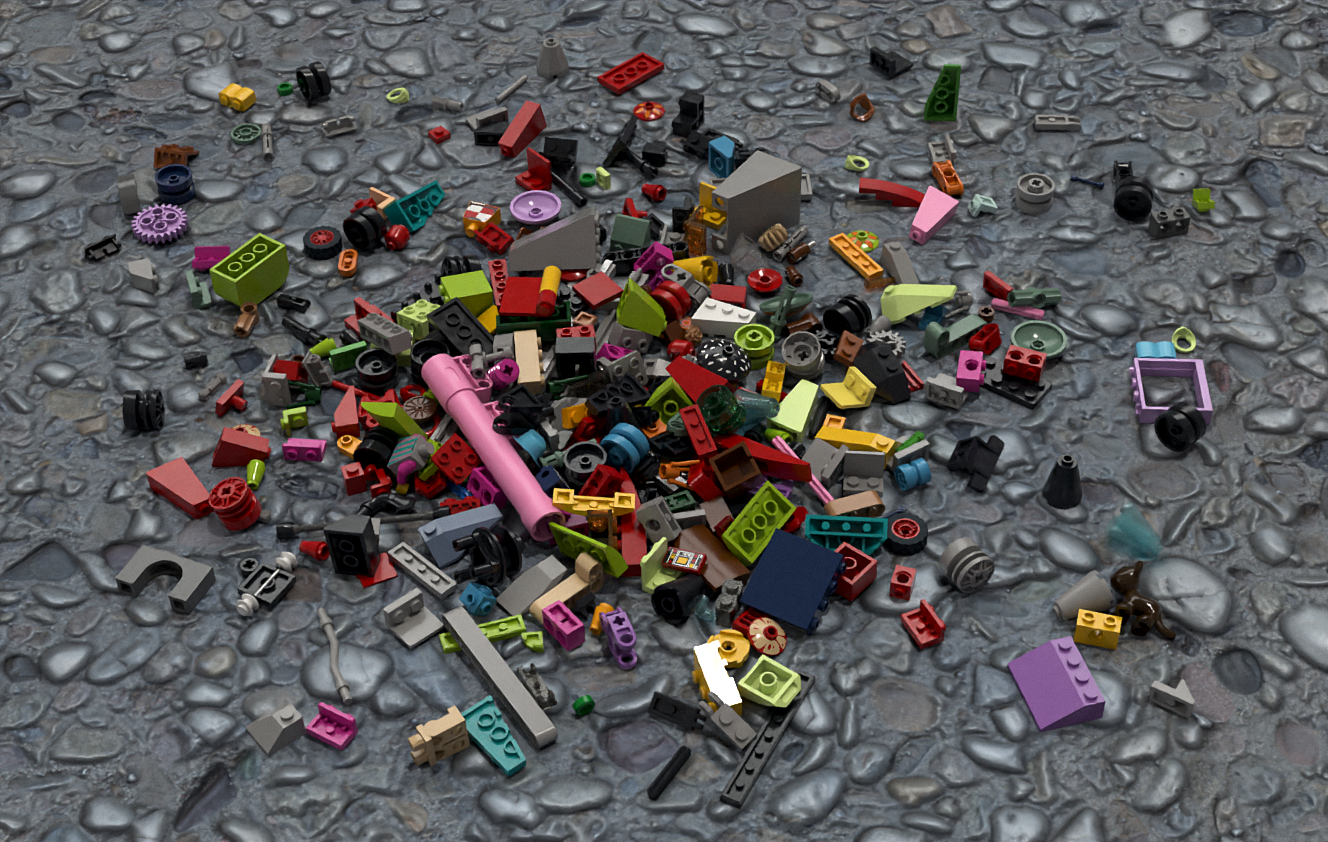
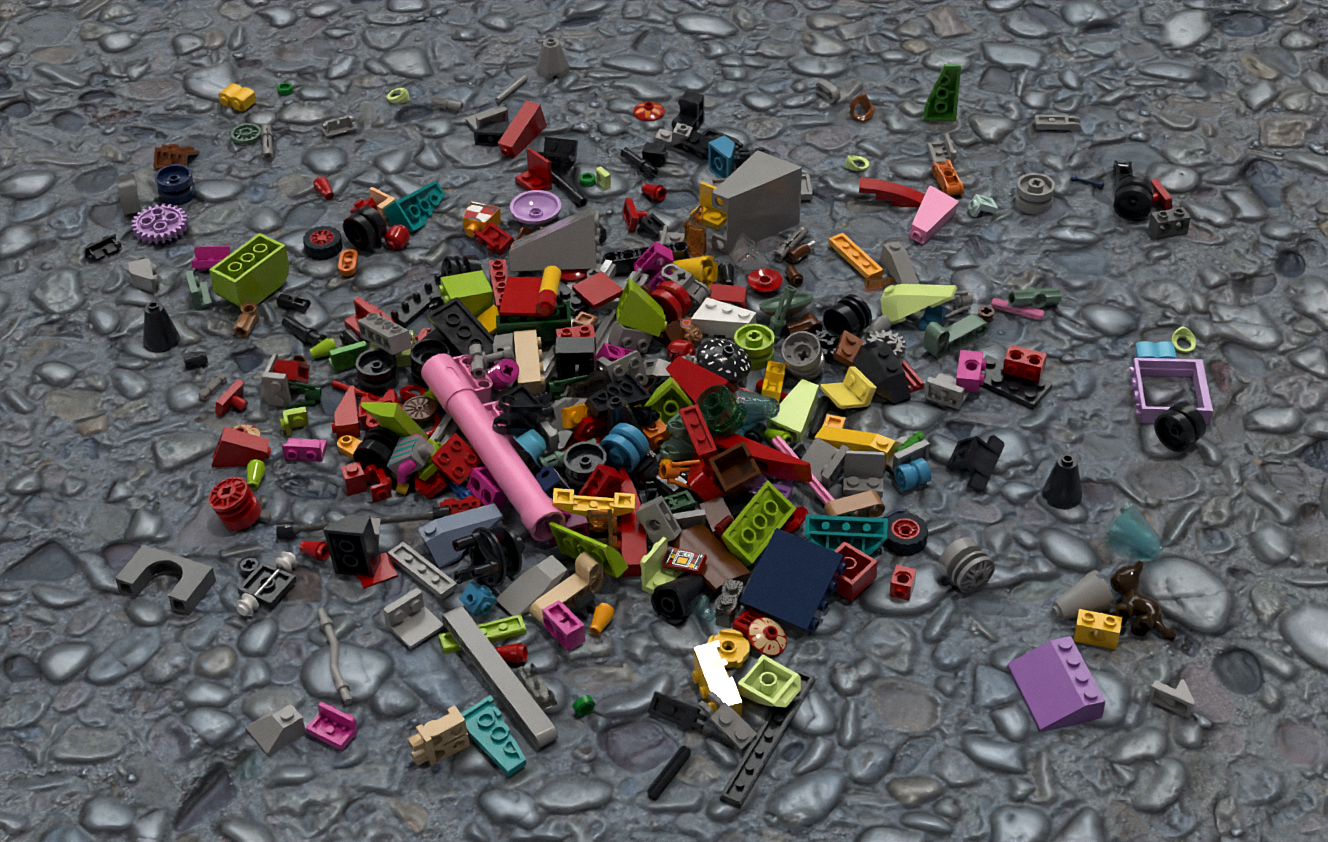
black wheel [122,389,165,430] -> none
slope [146,457,215,519] -> none
black wheel [296,61,331,101] -> none
light grey hinge [302,351,333,388] -> none
black piece [354,493,419,517] -> none
yellowish green bracket [396,300,440,340] -> none
red plate [428,126,451,144] -> none
lime tile [521,631,544,652] -> none
red plate [597,52,665,94] -> none
medium lavender piece [599,607,637,669] -> none
black wing [602,115,638,167] -> none
sand green slope [610,213,651,252] -> none
black slope [648,431,694,457] -> none
black bracket [672,197,695,237] -> none
tan gear [758,224,789,252] -> none
lime dish [847,230,879,253] -> none
black bracket [869,46,913,78] -> none
red bracket [900,599,946,649] -> none
red piece [968,323,1002,355] -> none
red tile [983,270,1013,301] -> none
sand green dish [1010,320,1067,360] -> none
lime bracket [1192,188,1215,212] -> none
none -> black cone [143,301,180,353]
none -> red cone [313,176,334,200]
none -> red cone [495,642,528,664]
none -> light grey slope [655,123,693,147]
none -> red tile [1151,178,1172,210]

